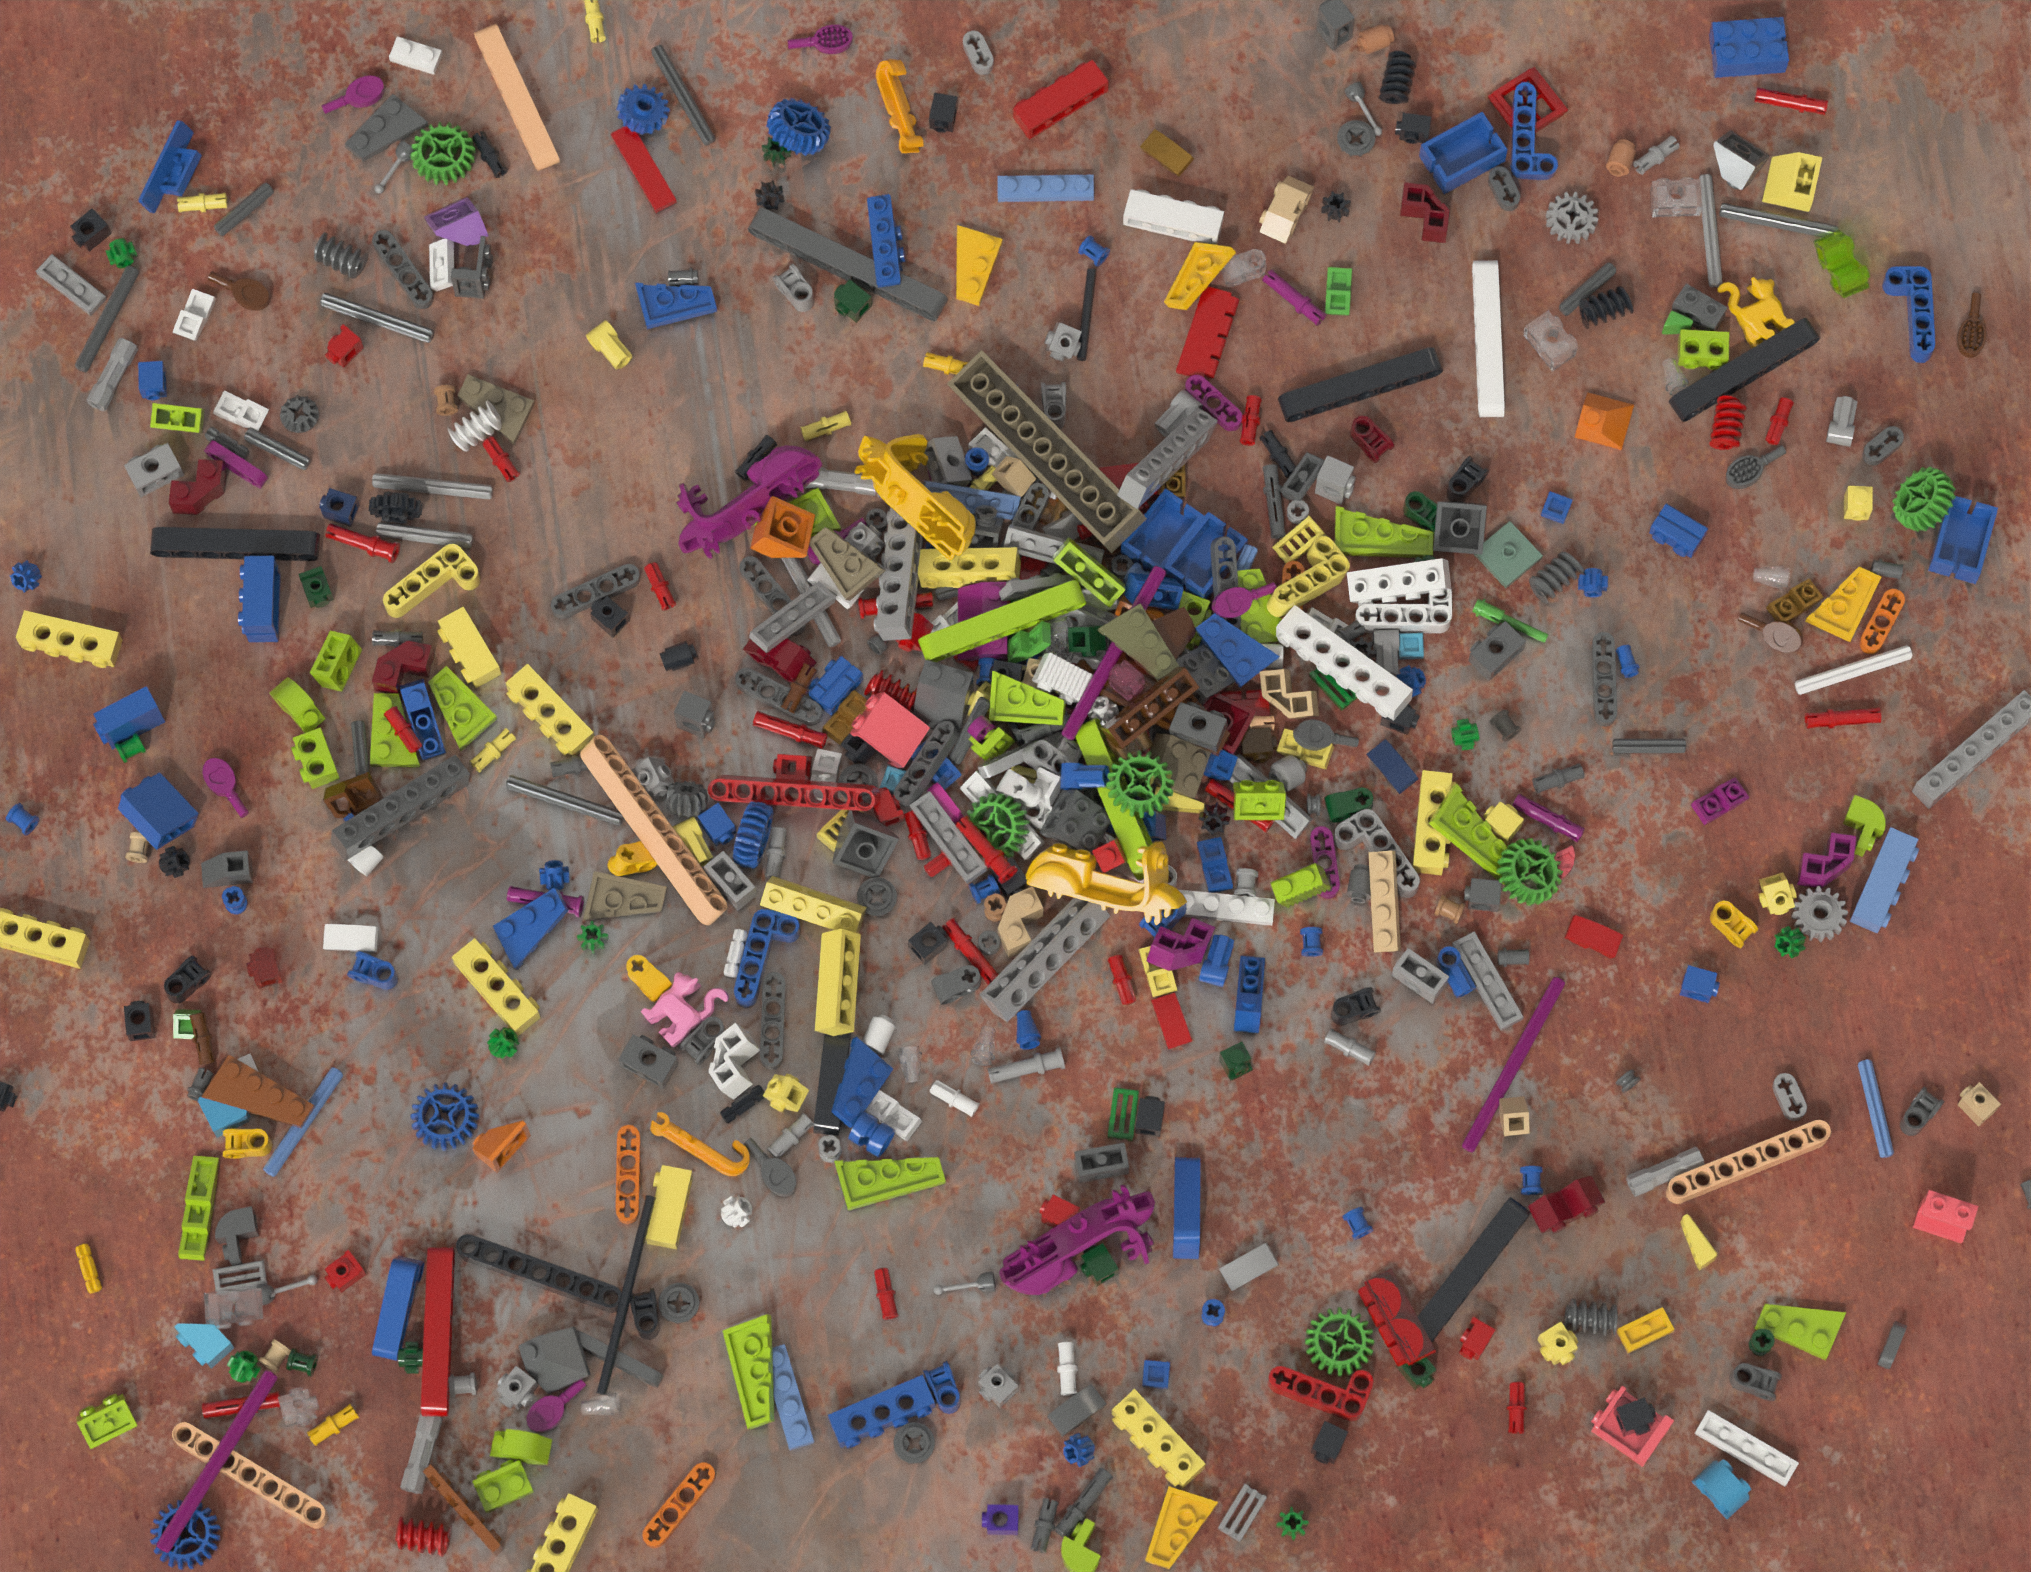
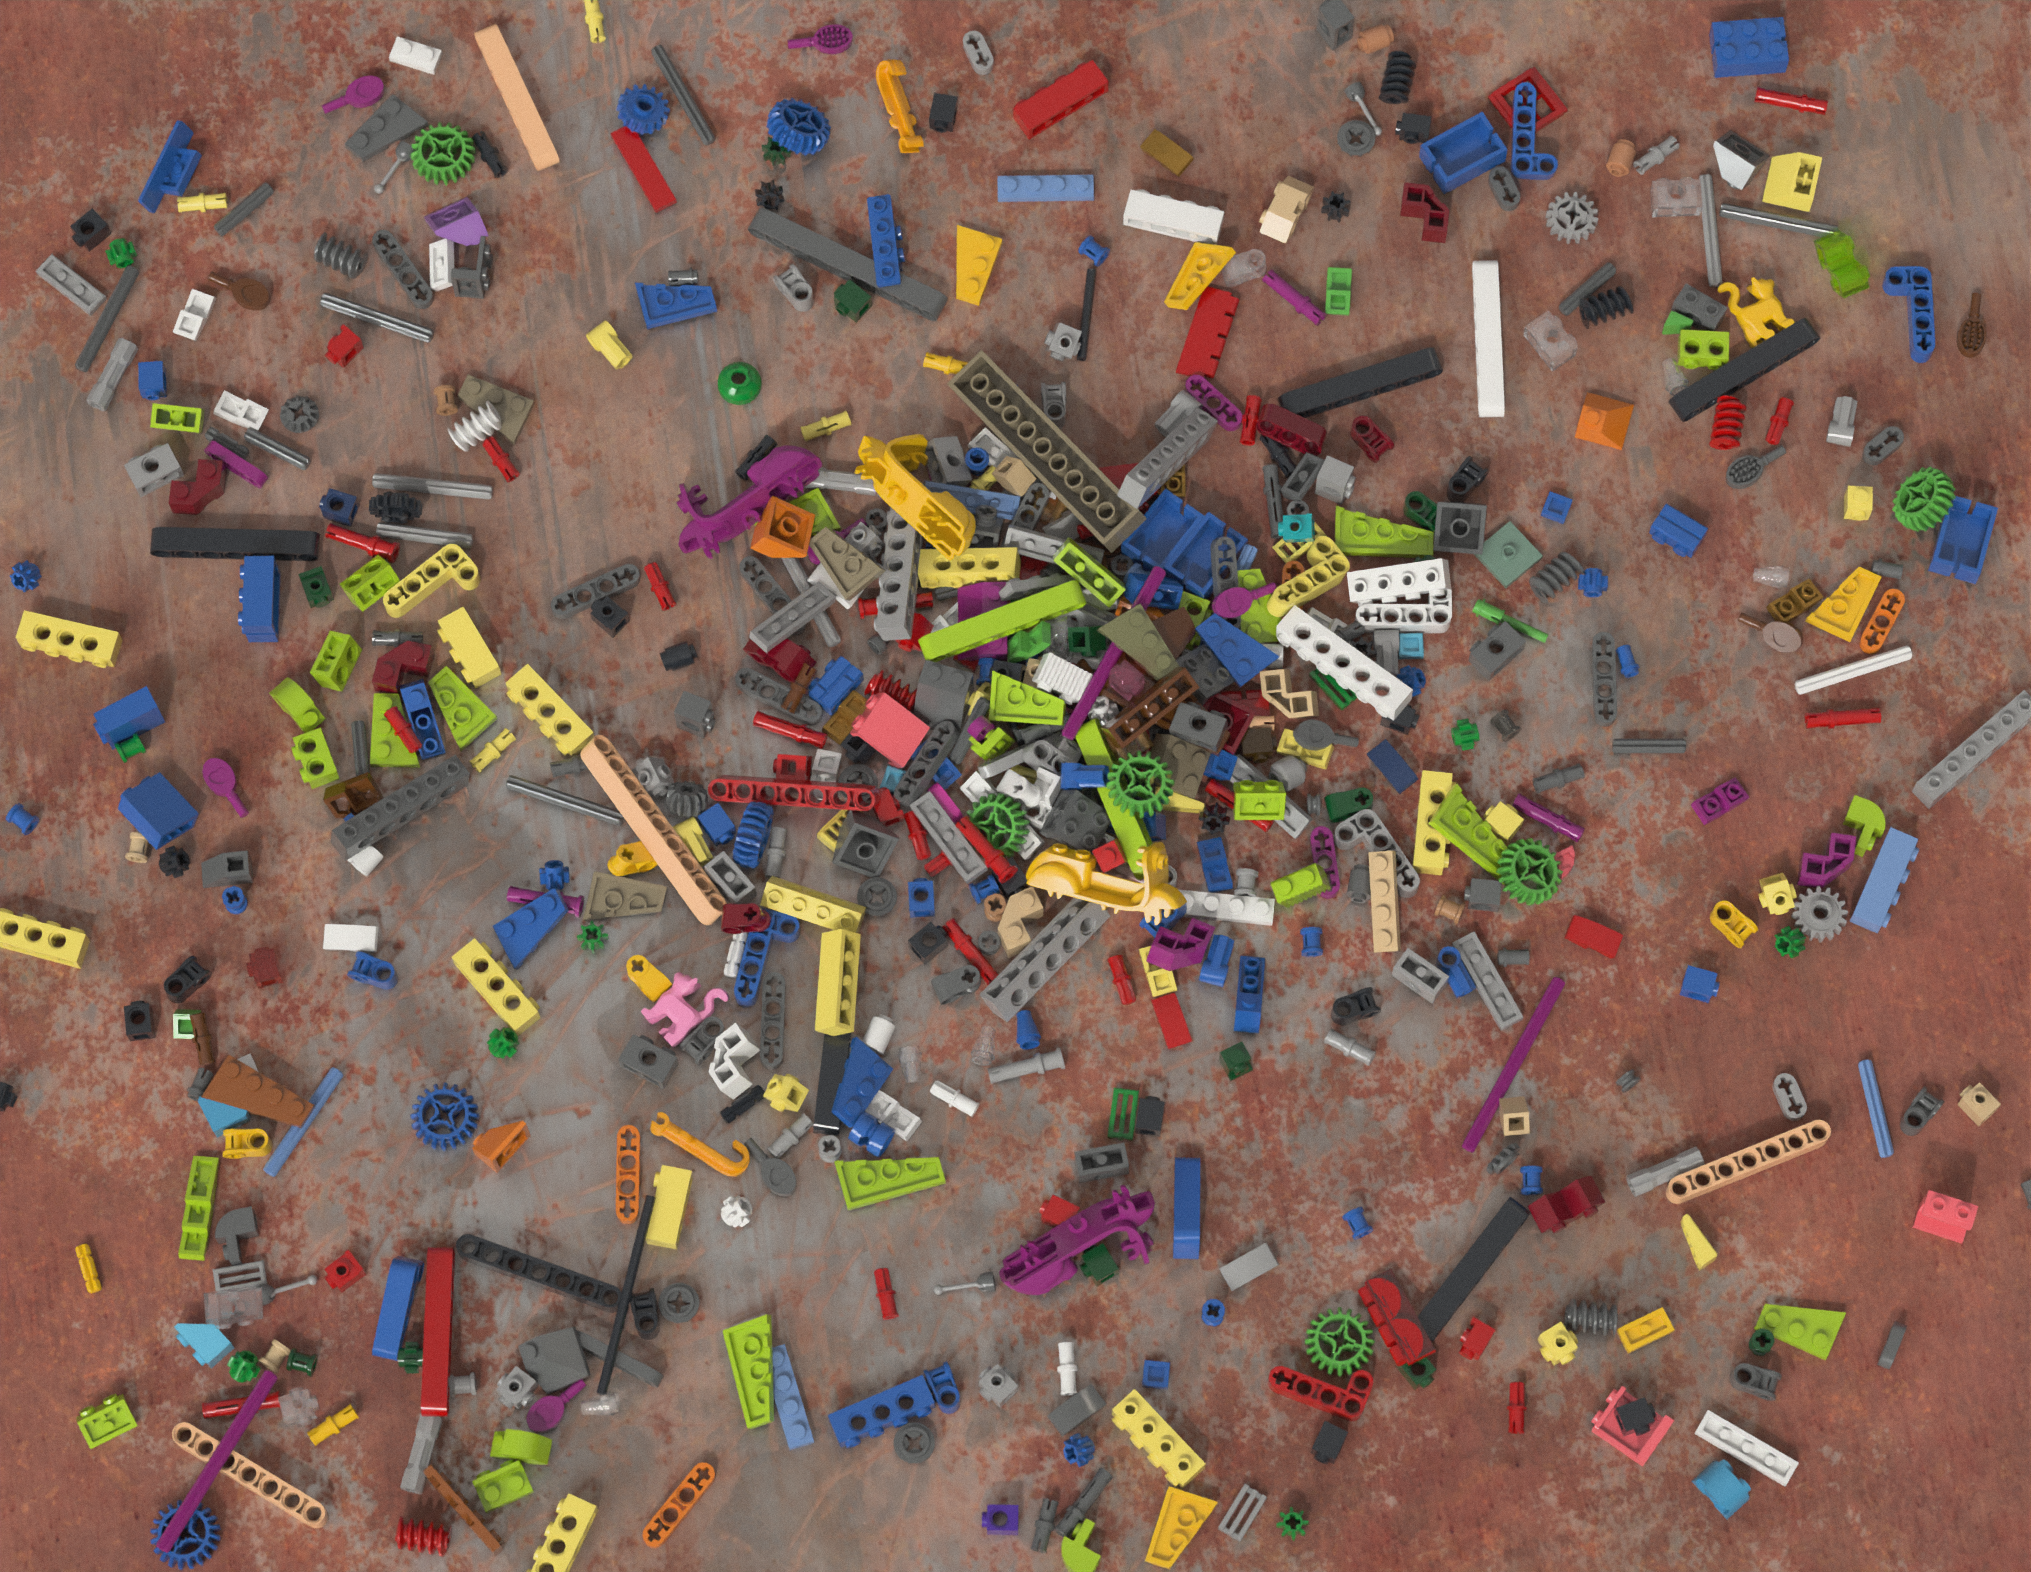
none -> lime brick [340,555,400,612]
none -> green piece [717,362,762,405]
none -> dark red piece [721,903,771,934]
none -> blue brick [908,878,935,918]
none -> dark red beam [1256,404,1327,456]
none -> teal brick [1278,513,1315,543]
none -> dark grey gear [1486,1143,1521,1175]

